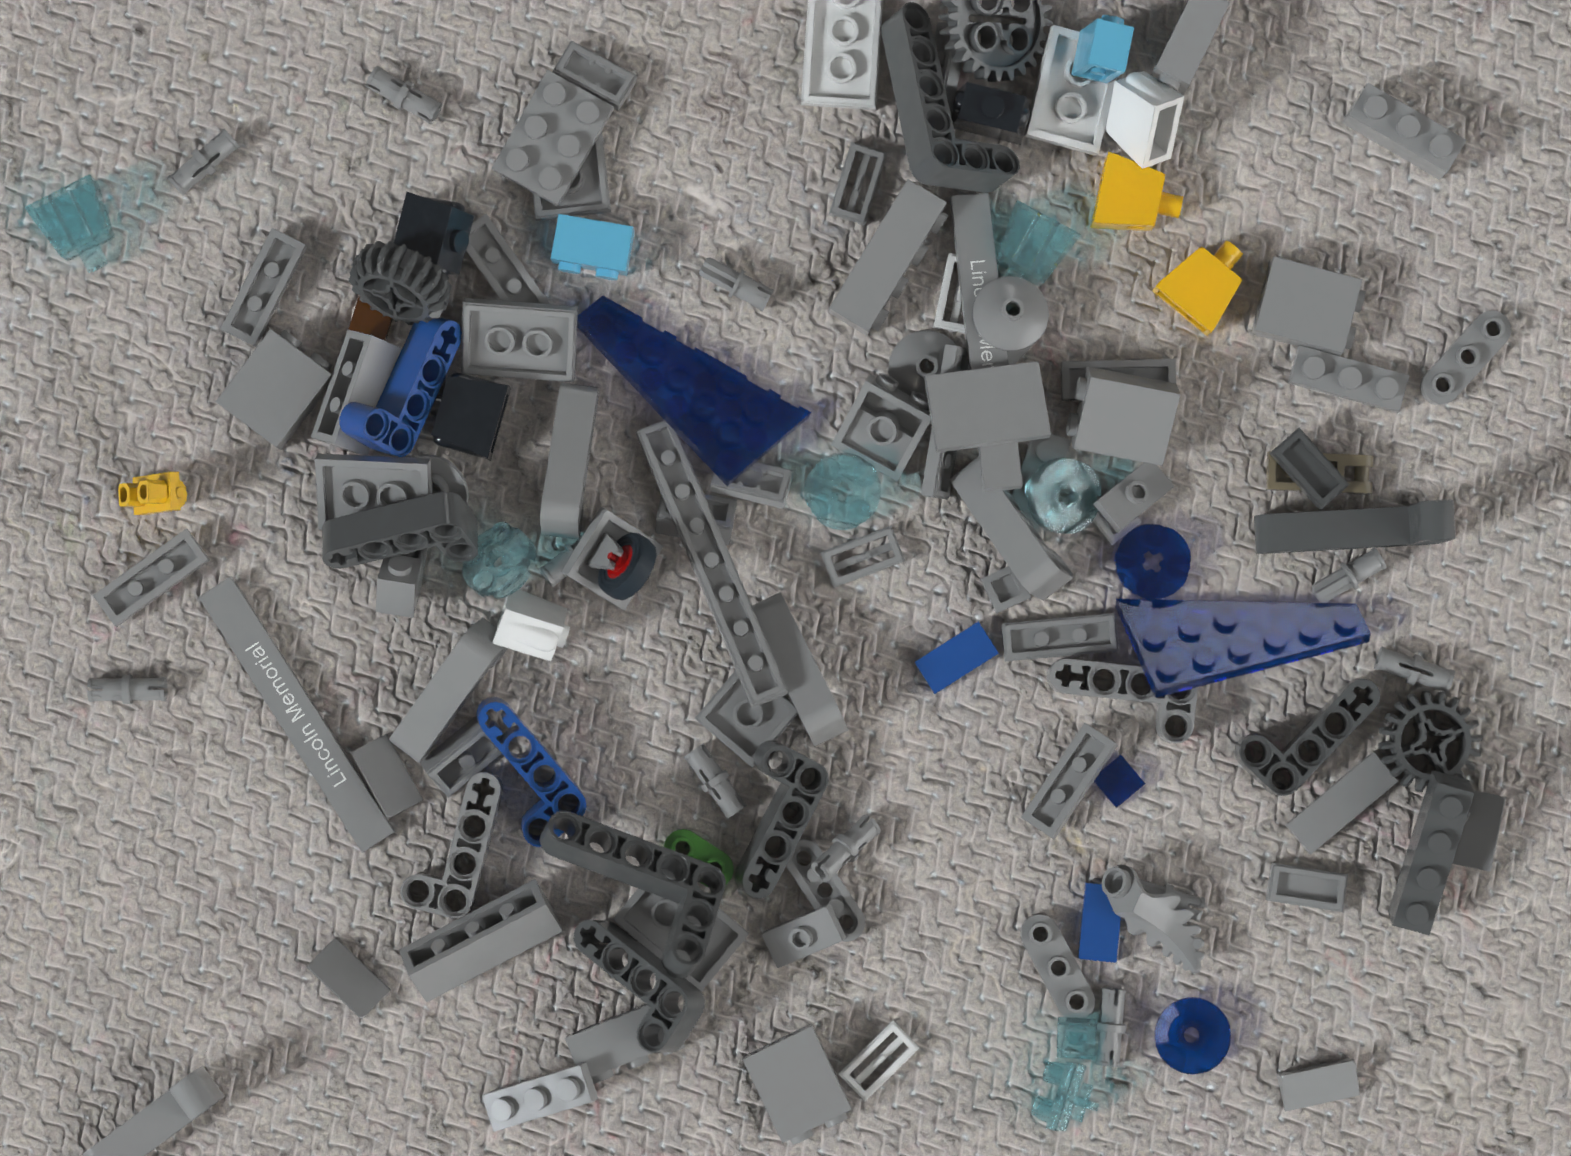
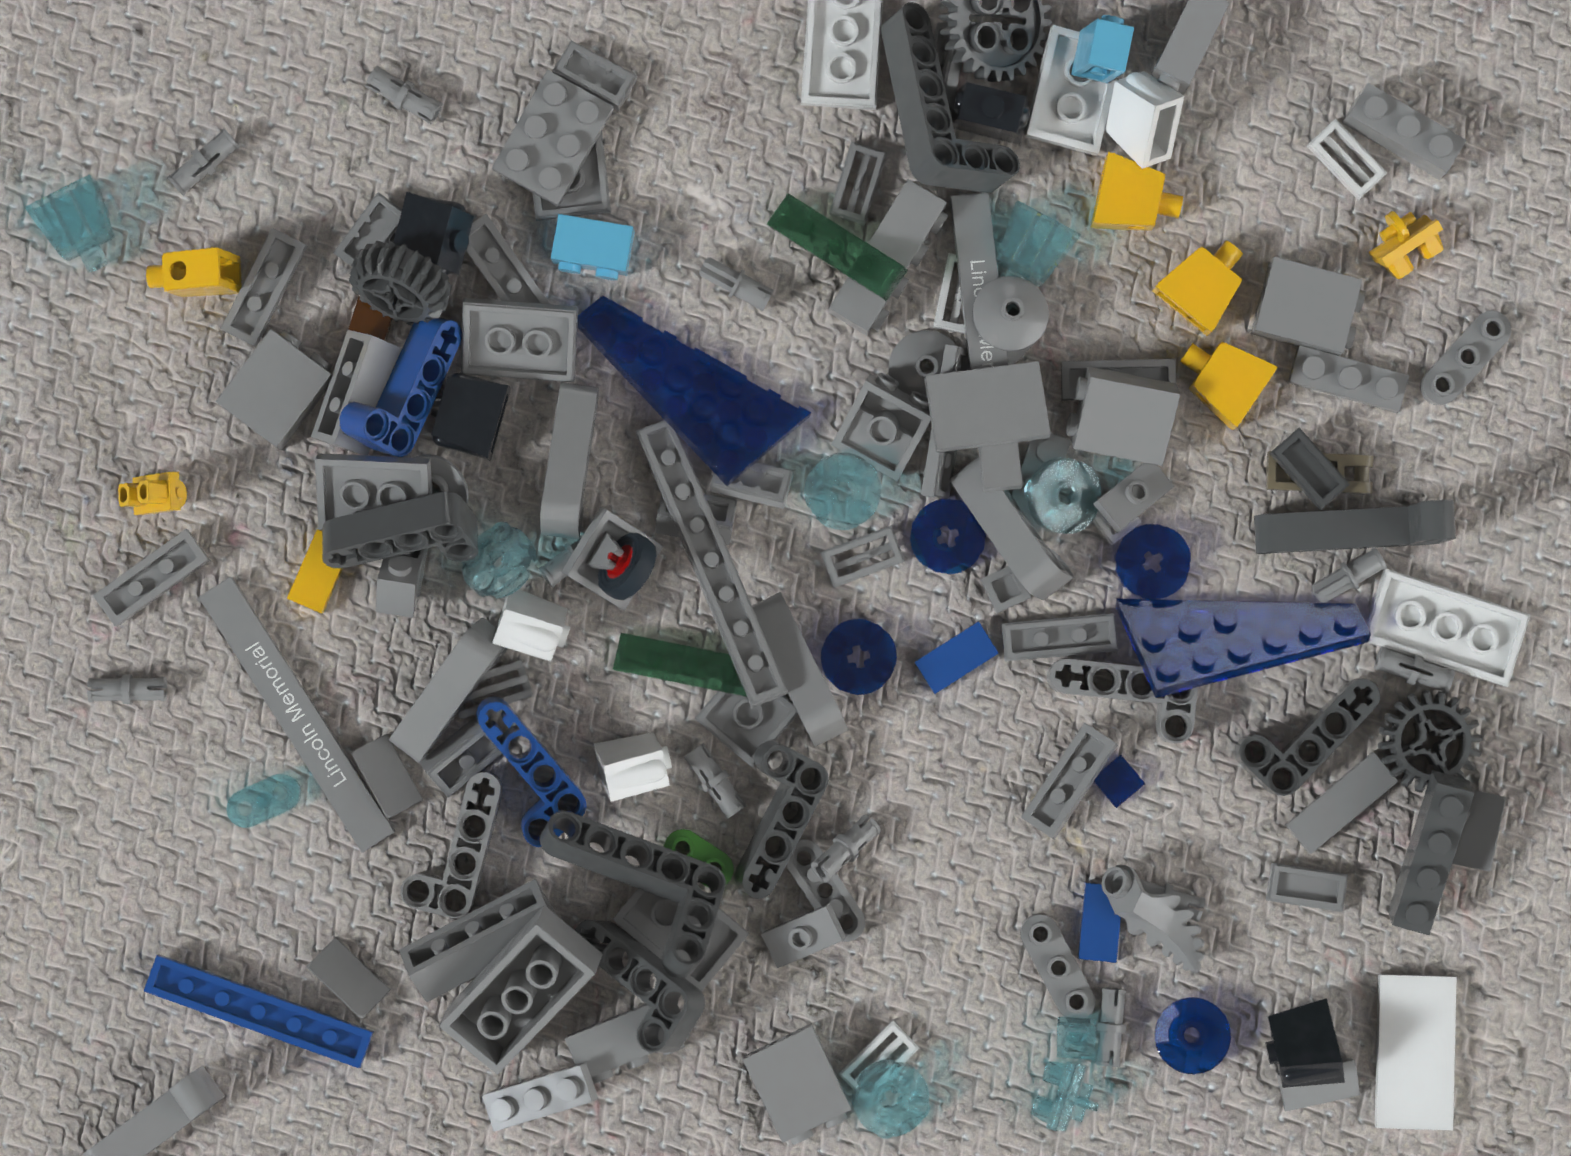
none -> blue plate [144,954,374,1069]
none -> yellow torso [146,247,242,297]
none -> clear light blue plate [226,774,301,828]
none -> yellow tile [287,529,343,614]
none -> light grey plate [333,192,402,266]
none -> light grey brick [439,905,603,1075]
none -> light grey tile [458,660,534,719]
none -> white torso [593,732,672,802]
none -> clear green tile [613,633,748,698]
none -> clear green tile [767,193,908,301]
none -> clear blue plate [821,619,897,695]
none -> clear light blue plate [852,1059,930,1139]
none -> clear blue plate [910,499,986,575]
none -> yellow torso [1180,342,1278,430]
none -> black torso [1265,998,1345,1088]
none -> white tile [1307,118,1387,200]
none -> white tile [1361,568,1531,687]
none -> yellow hips [1368,211,1444,279]
none -> white tile [1375,974,1457,1131]

